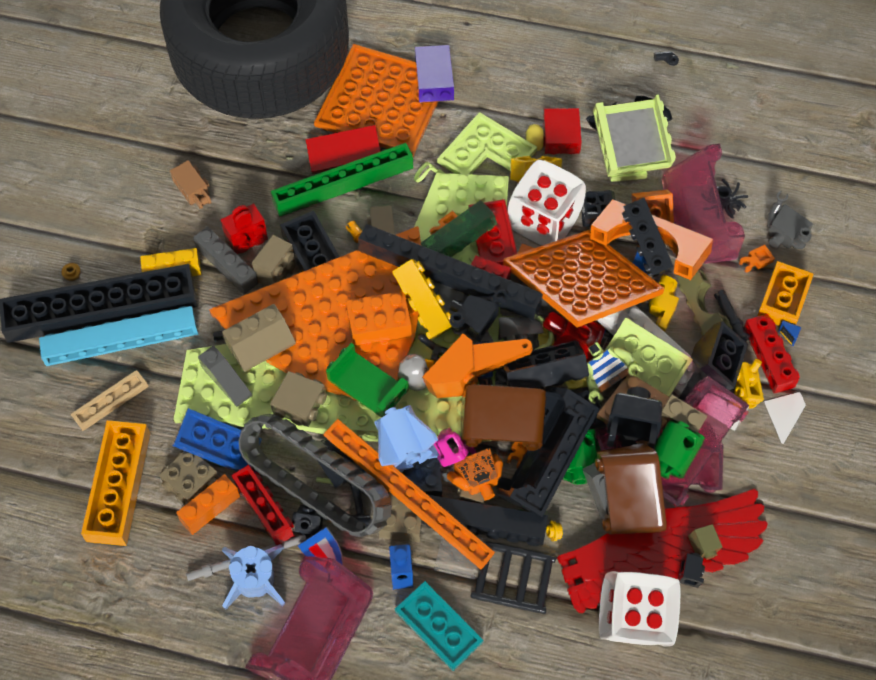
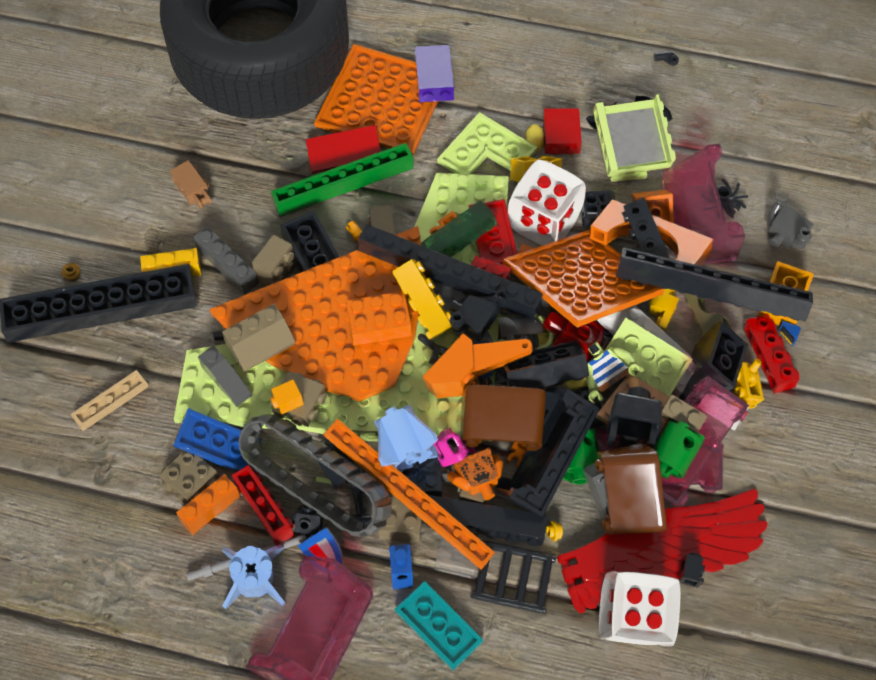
medium azure brick [39,306,198,366] -> none
light orange brick [81,420,150,546] -> none
red brick [221,203,268,254] -> none
green panel [326,343,409,418] -> none
light grey piece [398,354,434,391] -> none
yellowish green piece [414,162,445,183] -> none
olive brick [688,524,722,560] -> none
black pin [714,290,750,342] -> none
orange plate [739,245,775,273] -> none
white sticker [764,392,806,444] -> none
none -> light orange brick [270,380,304,414]
none -> black brick [616,247,813,322]

